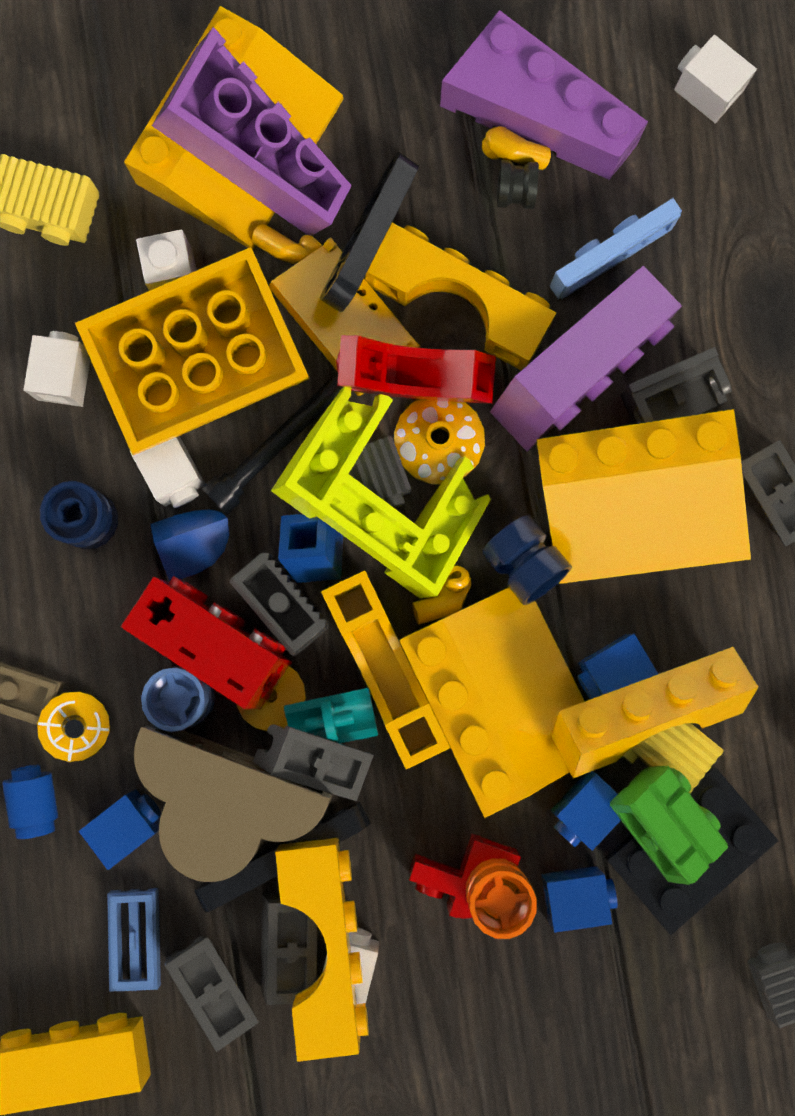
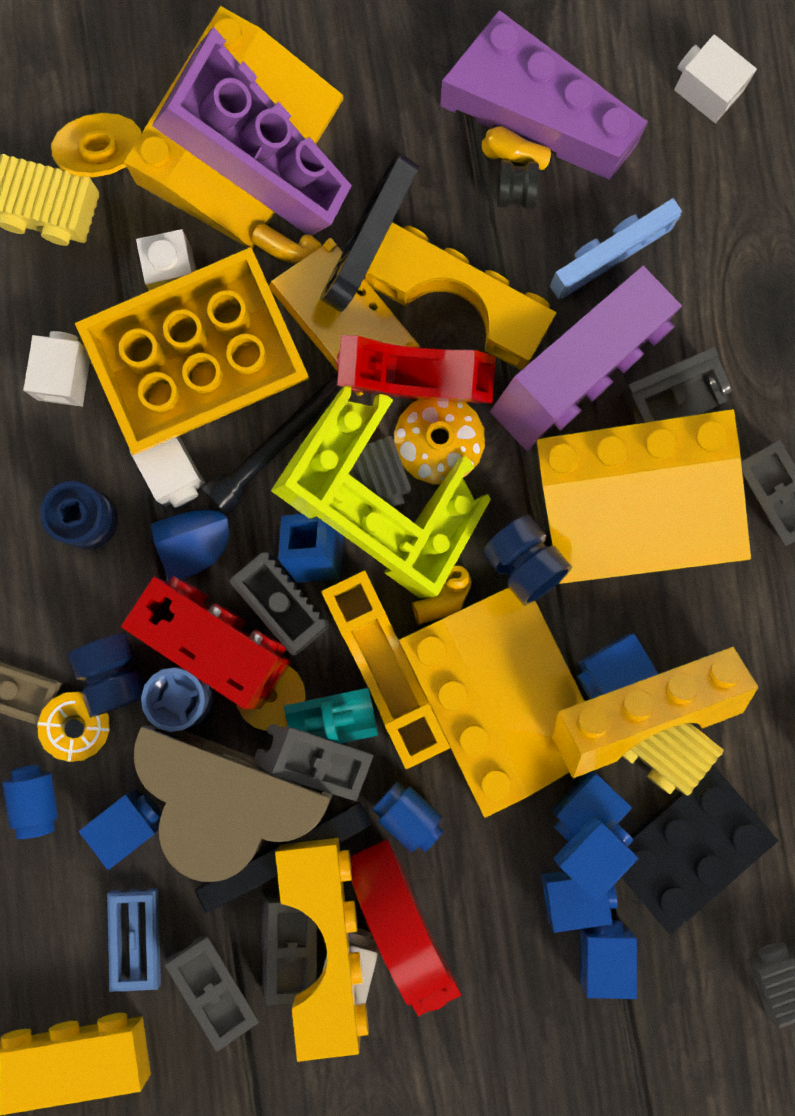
red brick [409,833,521,919] -> none
orange wheel [466,859,537,939] -> none
bright green brick [610,766,728,885] -> none
none -> yellow dish [51,113,142,177]
none -> dark blue wheel [67,633,145,718]
none -> red arch [350,839,462,1016]
none -> blue brick [372,781,444,853]
none -> blue brick [553,816,639,903]
none -> blue brick [580,920,637,999]

